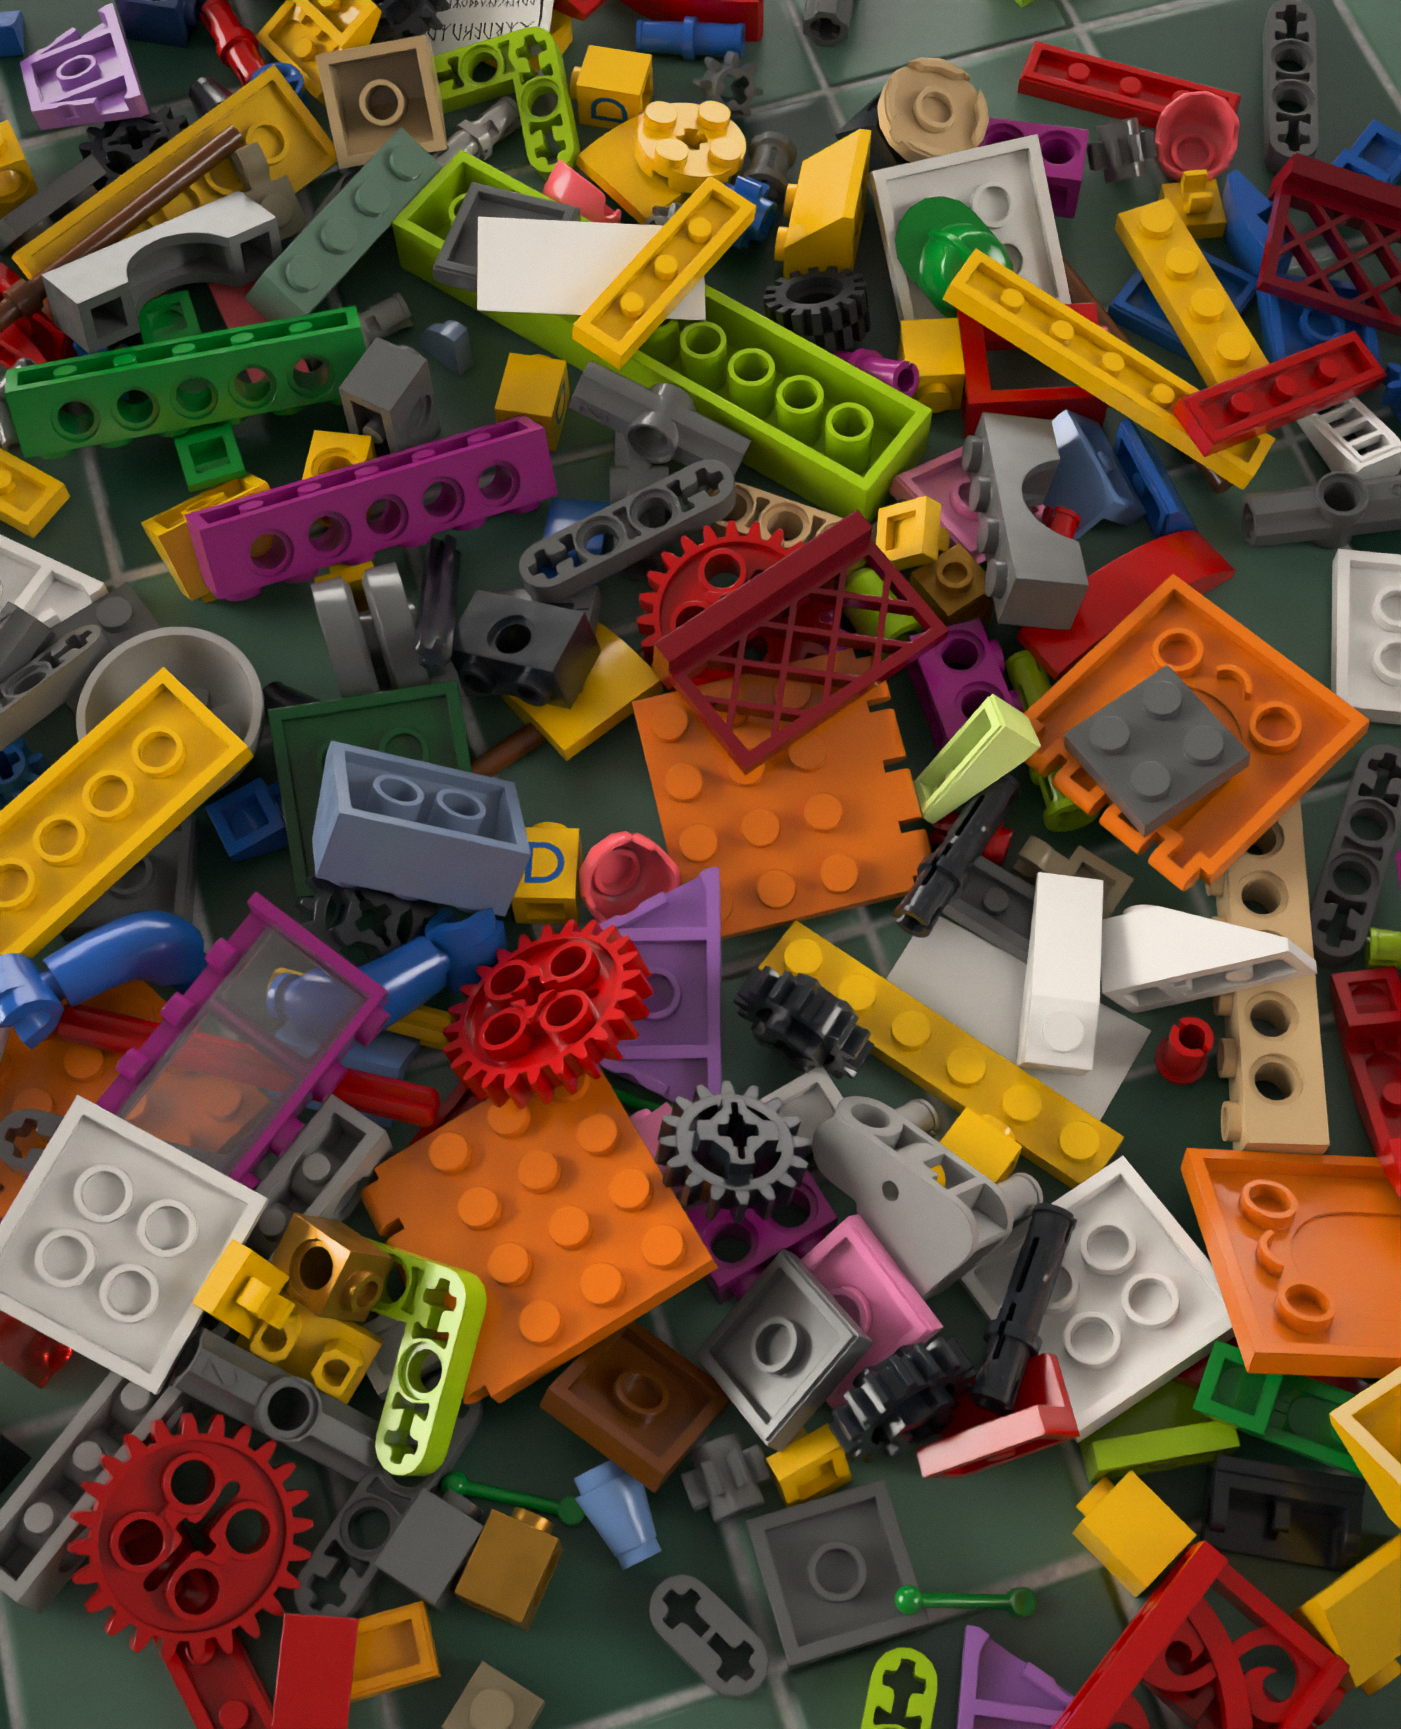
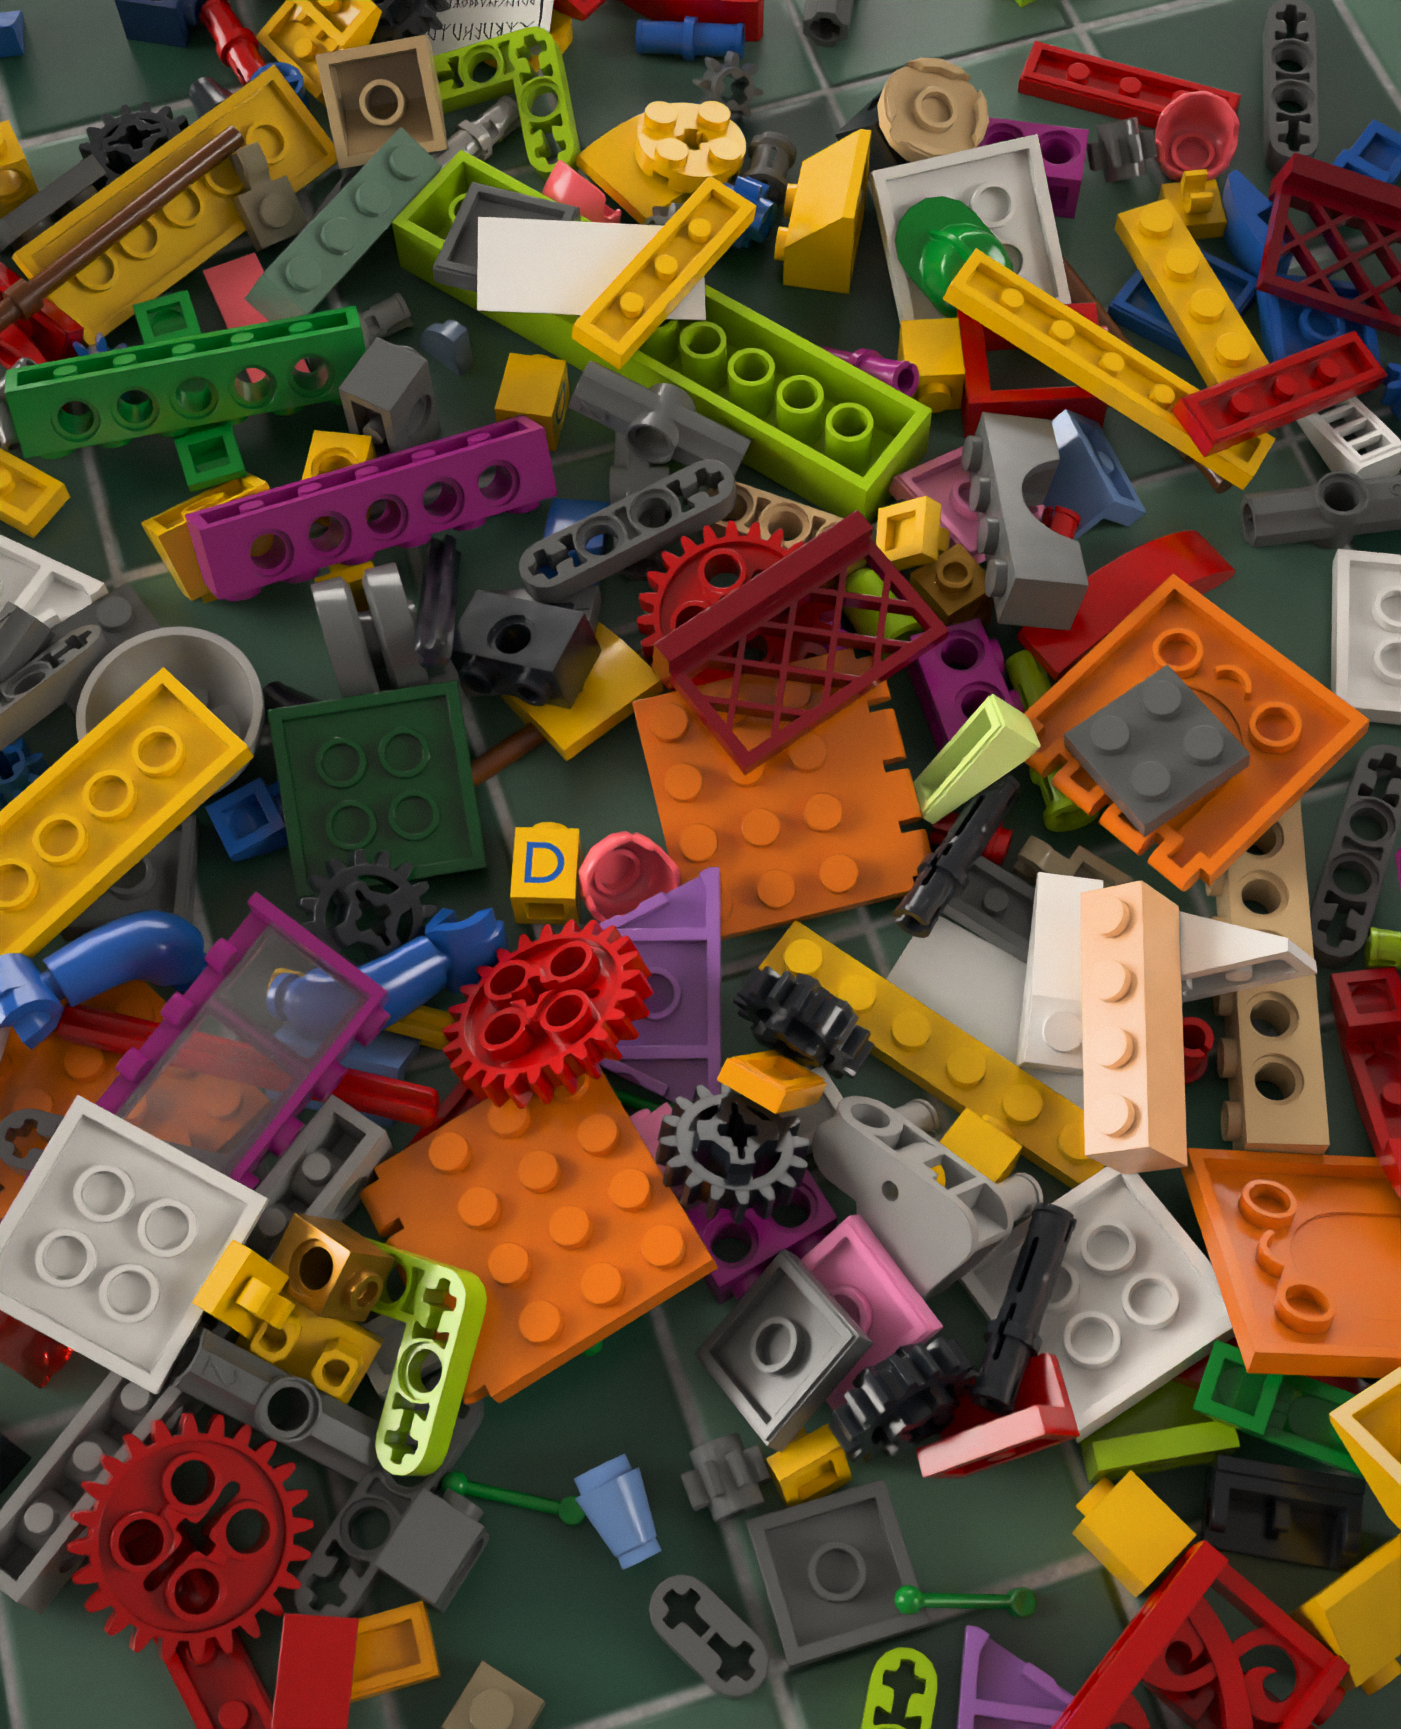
medium lavender wing [20,3,150,130] -> none
dark grey arch [42,191,283,354] -> none
sand blue slope [312,741,531,917] -> none
pearl gold brick [454,1507,564,1632] -> none
reddish brown plate [539,1321,731,1493] -> none
yellow brick [570,45,654,129] -> none
black tyre [763,266,871,354] -> none
blue slope [1113,418,1199,539] -> none
none -> light orange tile [717,1050,827,1114]
none -> light nougat brick [1081,880,1188,1175]

